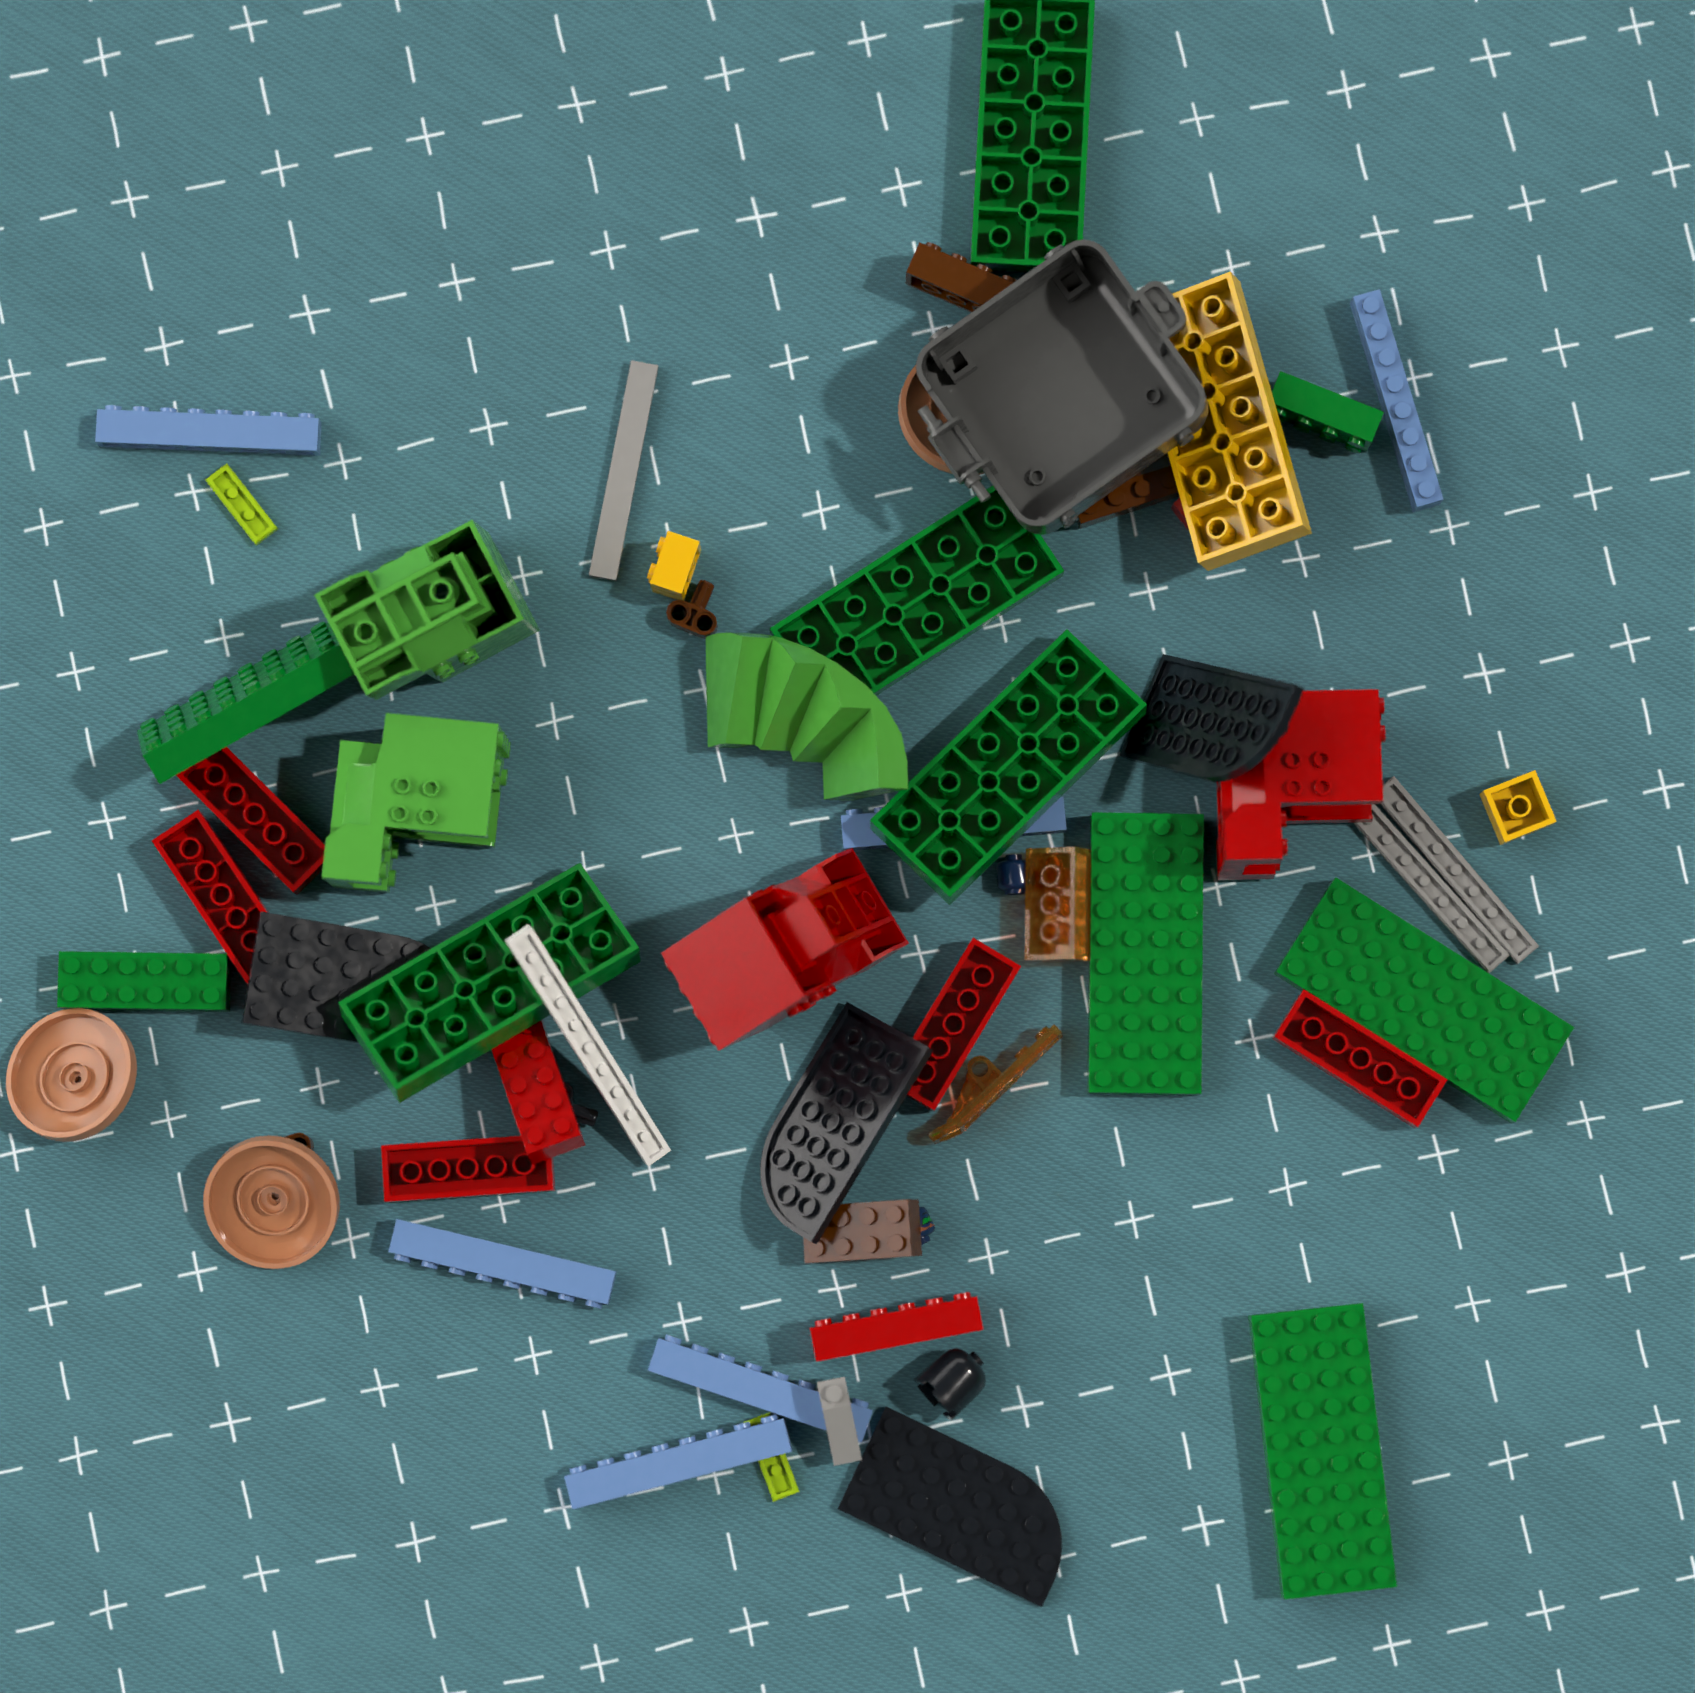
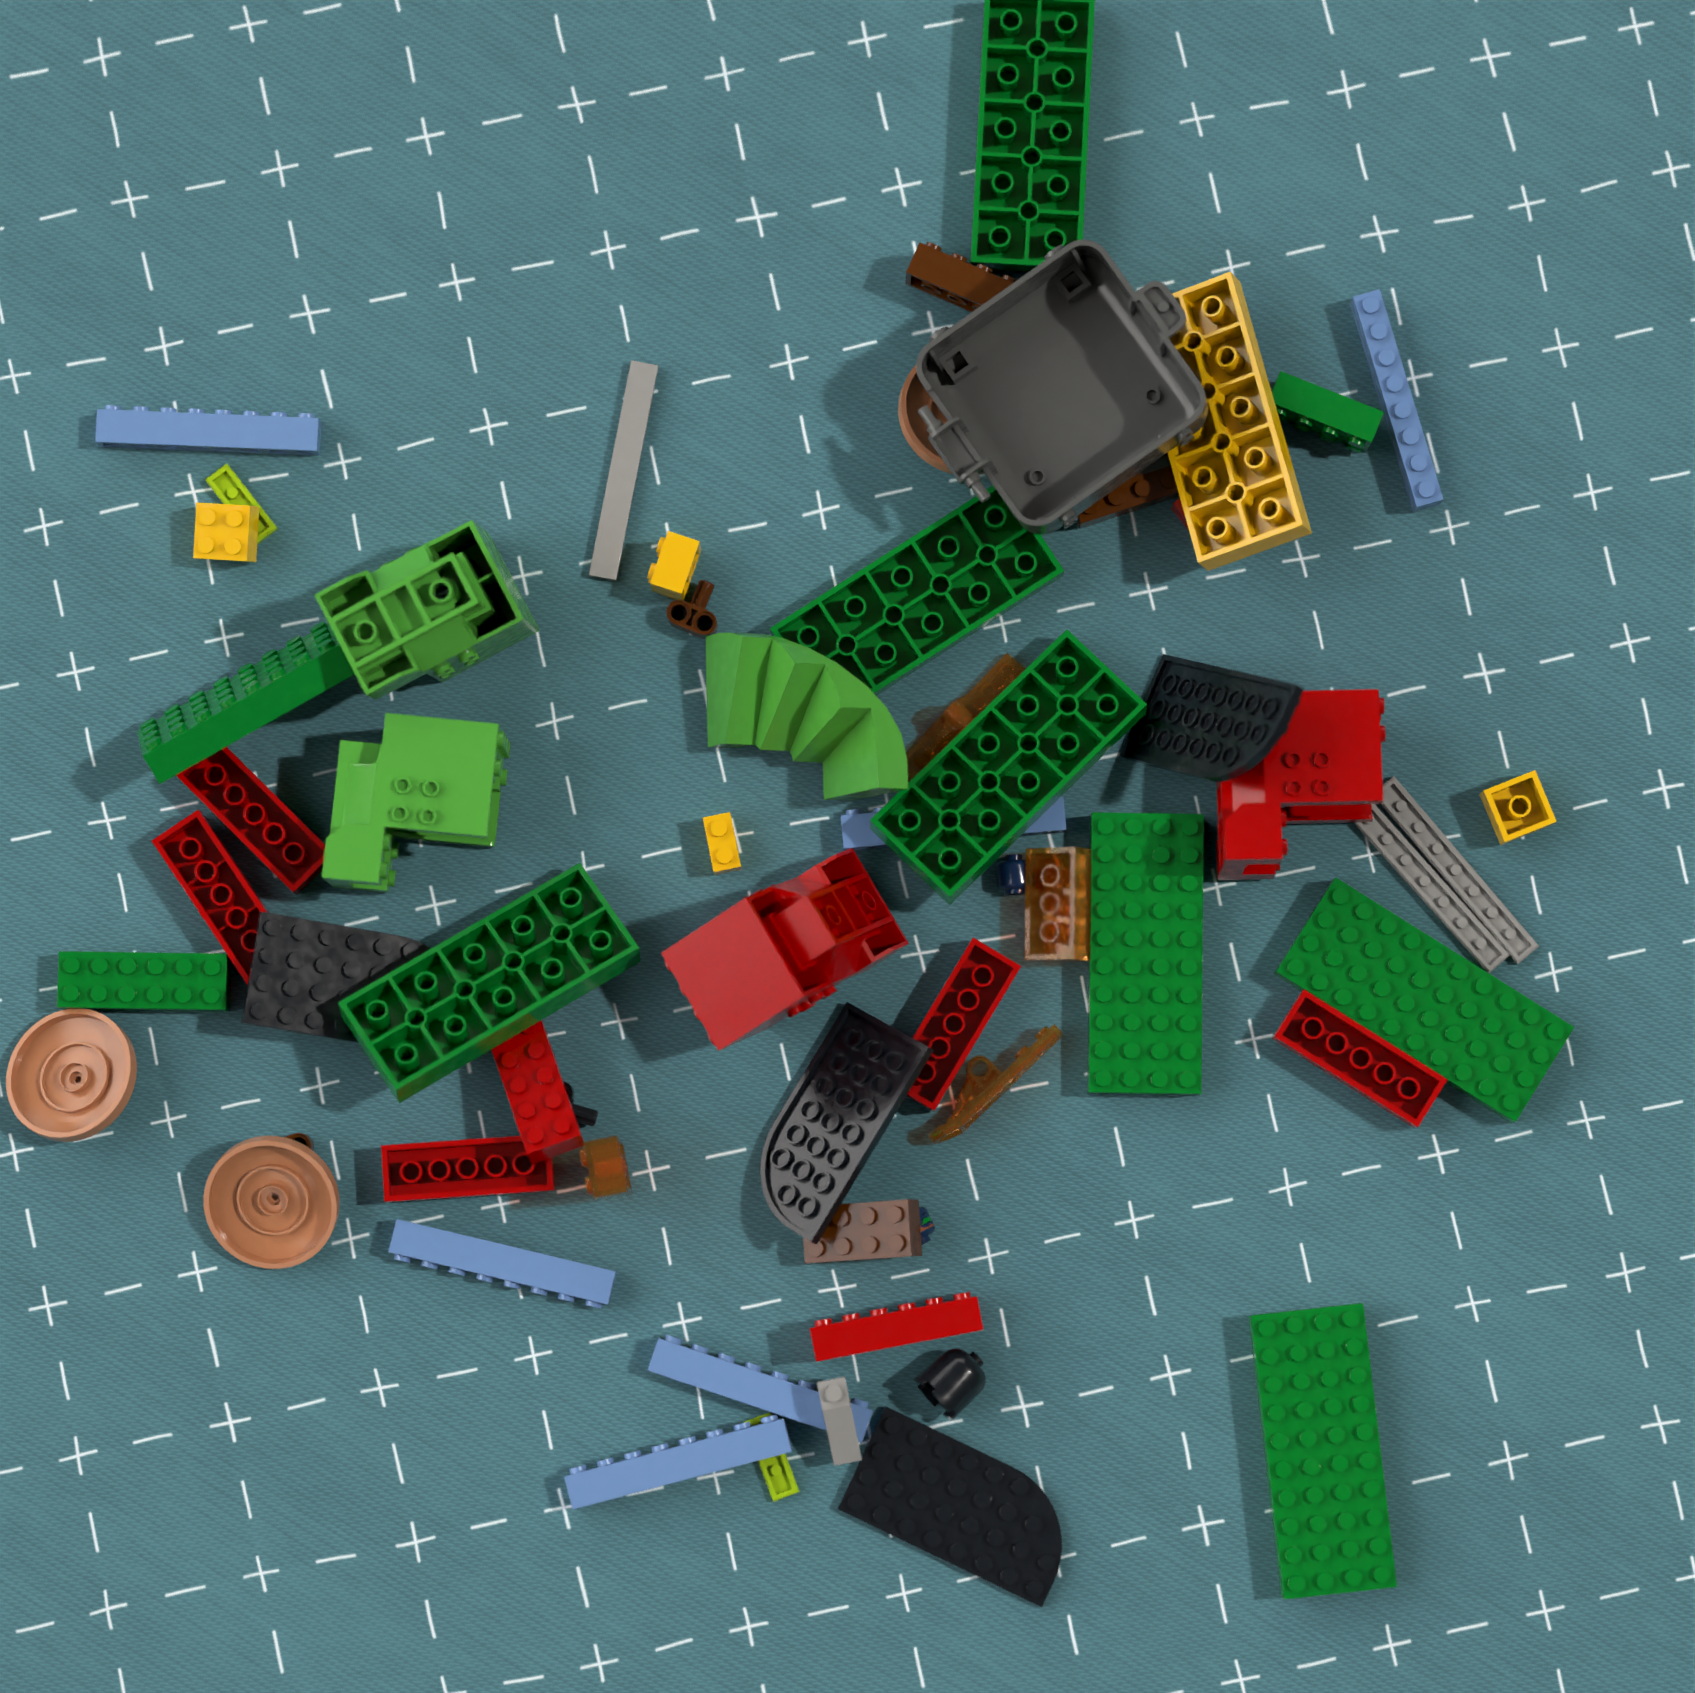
white plate [505,925,671,1167] -> none
none -> yellow brick [193,502,259,562]
none -> clear orange brick [579,1136,633,1201]
none -> yellow brick [703,812,742,875]
none -> clear orange piece [906,653,1025,783]

